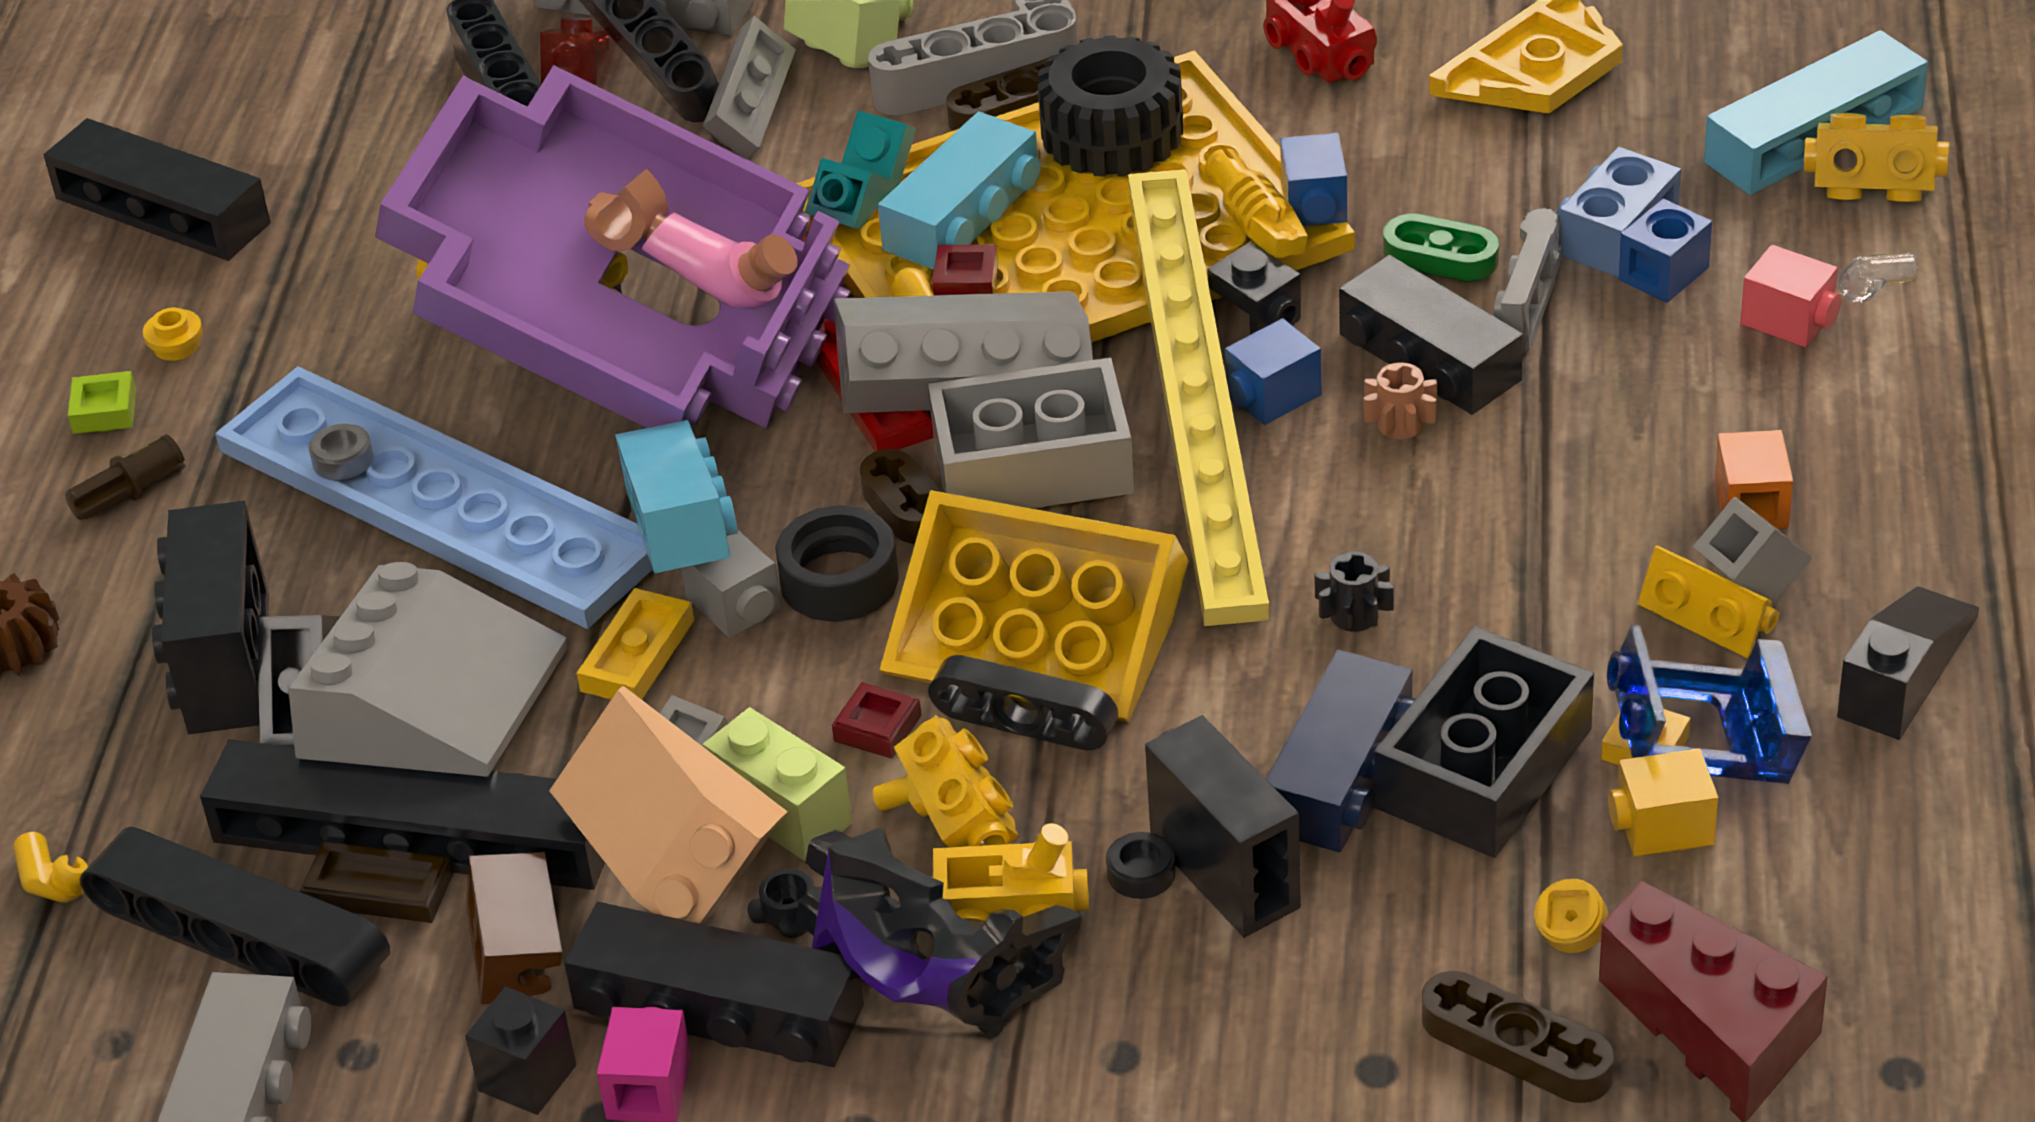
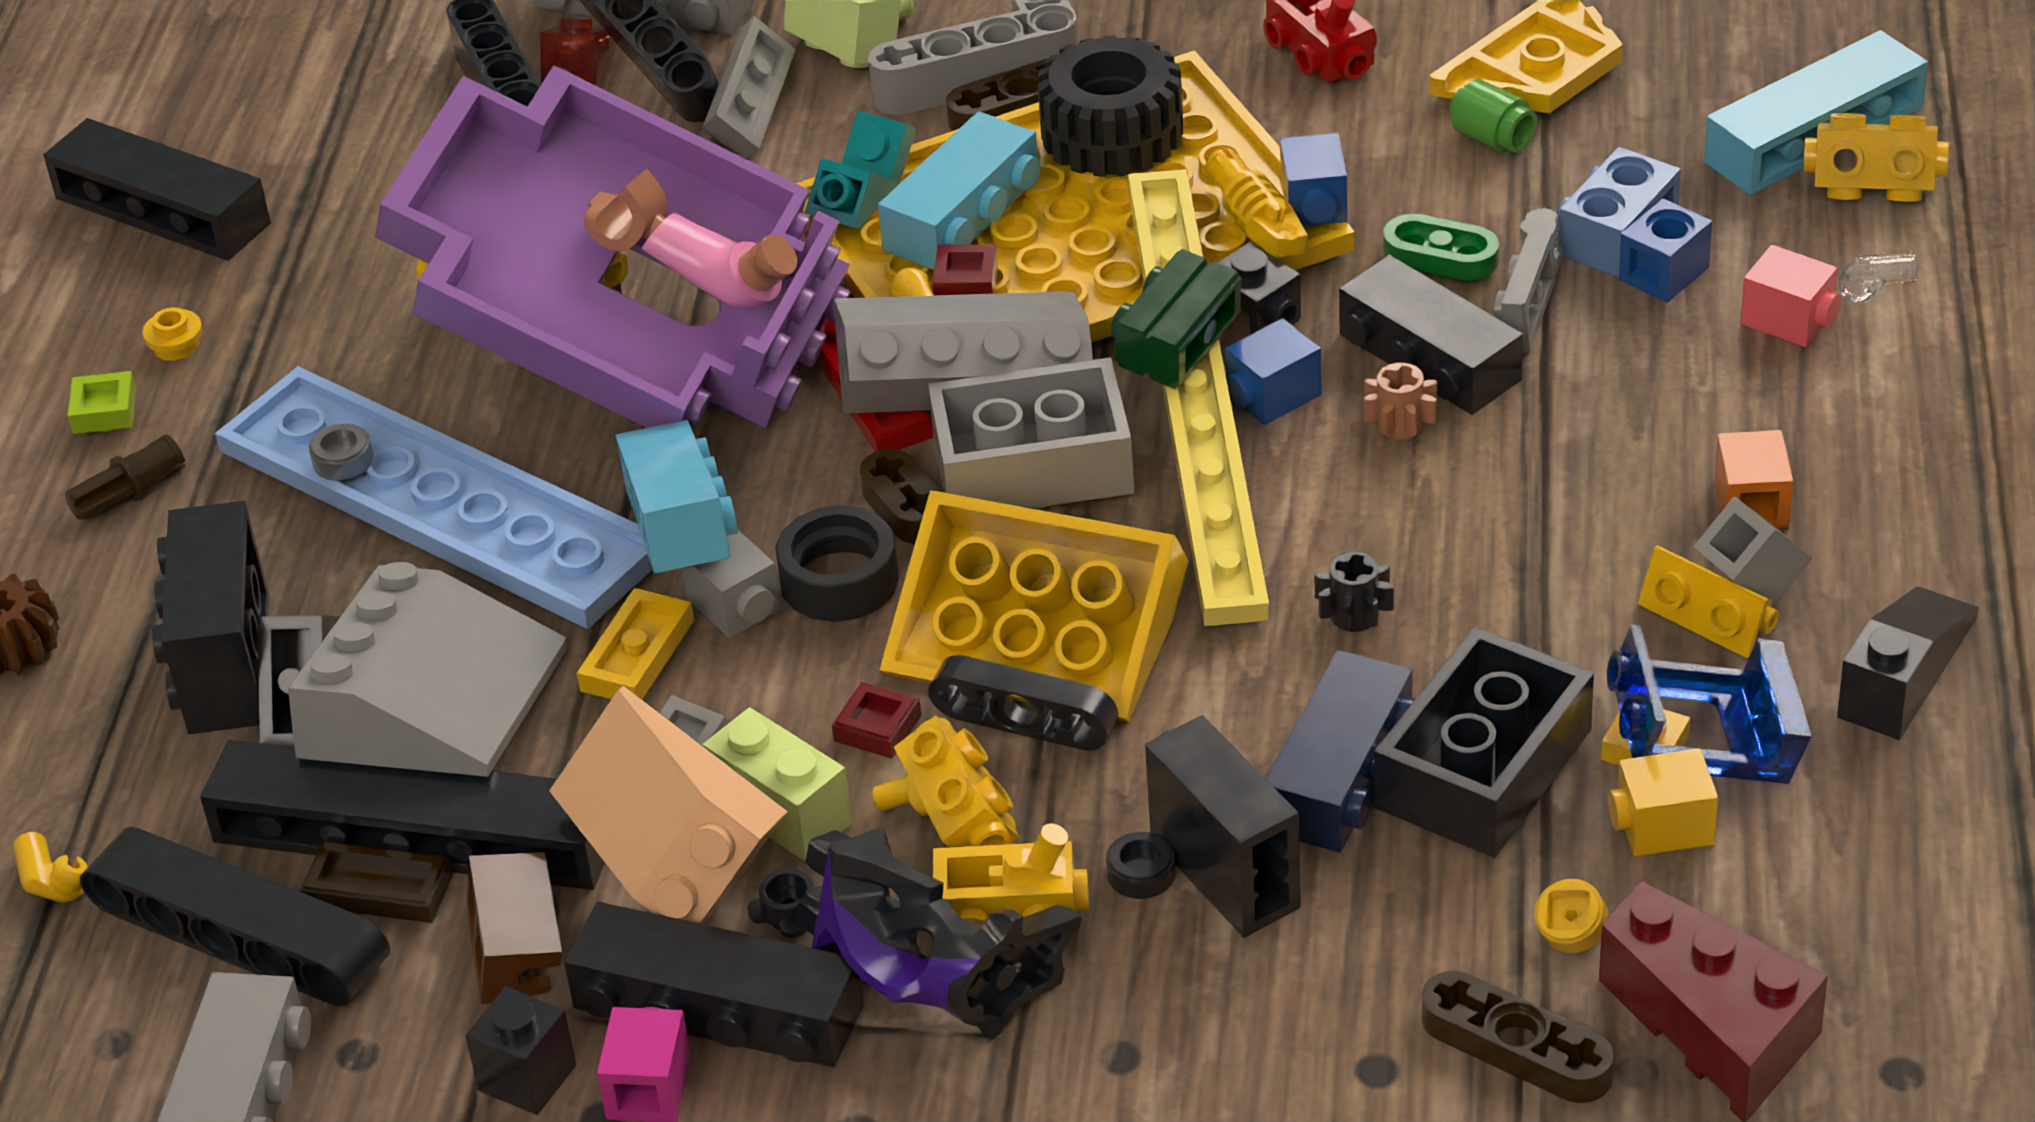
none -> dark green brick [1111,249,1241,389]
none -> bright green brick [1450,79,1537,153]

